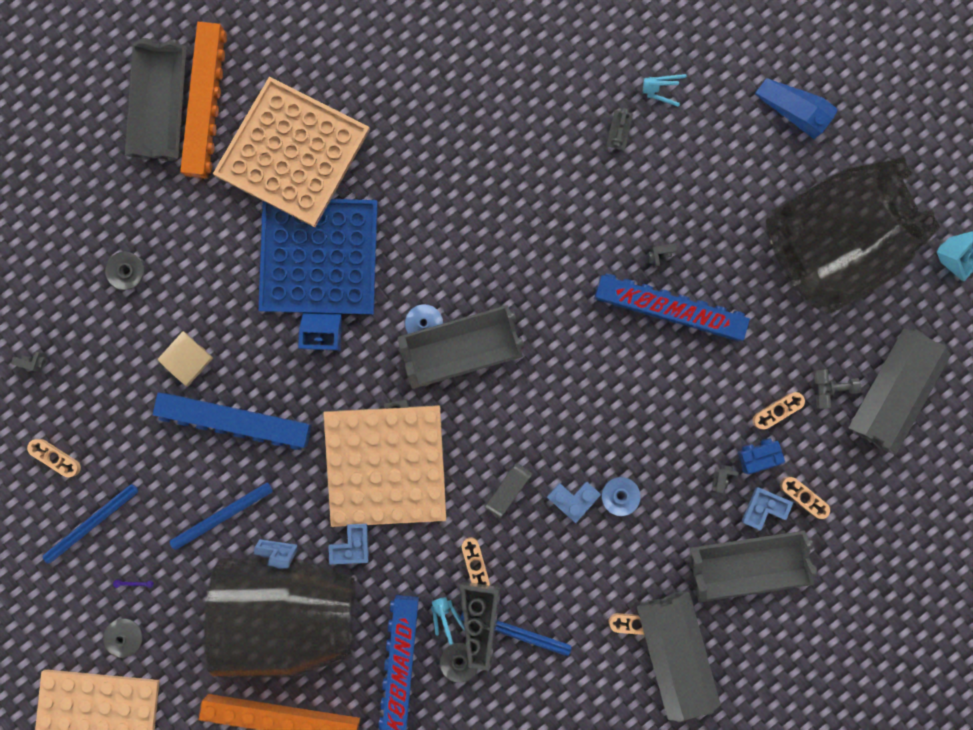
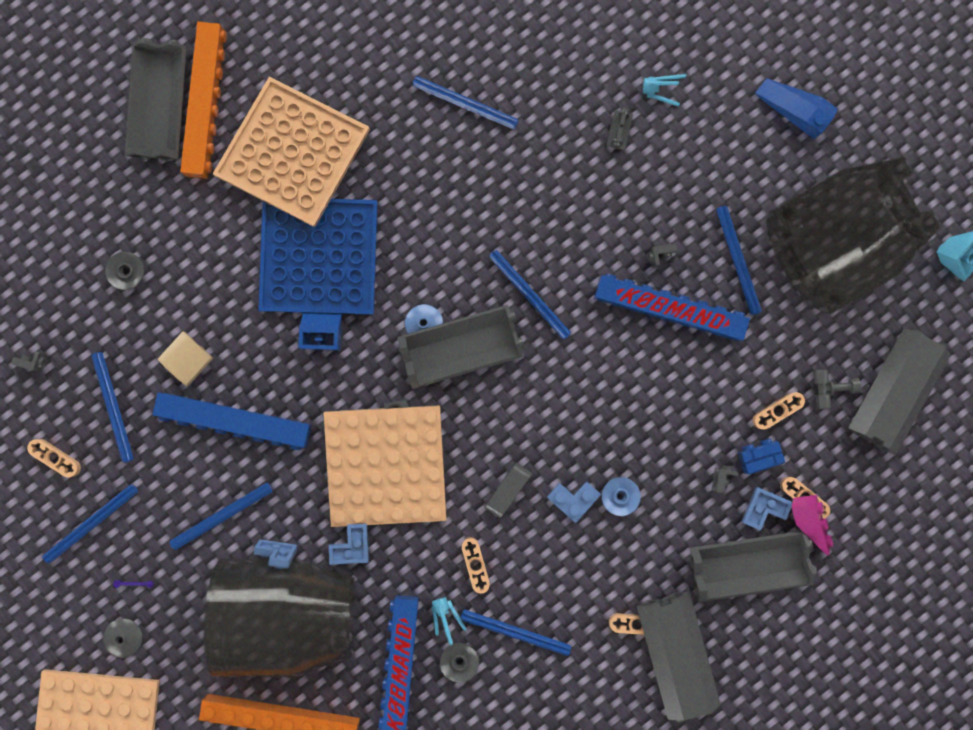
dark grey wedge [460,582,501,671] -> none
none -> blue axle [91,352,134,463]
none -> blue axle [413,76,518,129]
none -> blue axle [489,250,571,339]
none -> blue axle [717,206,762,315]
none -> dark pink slope [792,495,833,555]

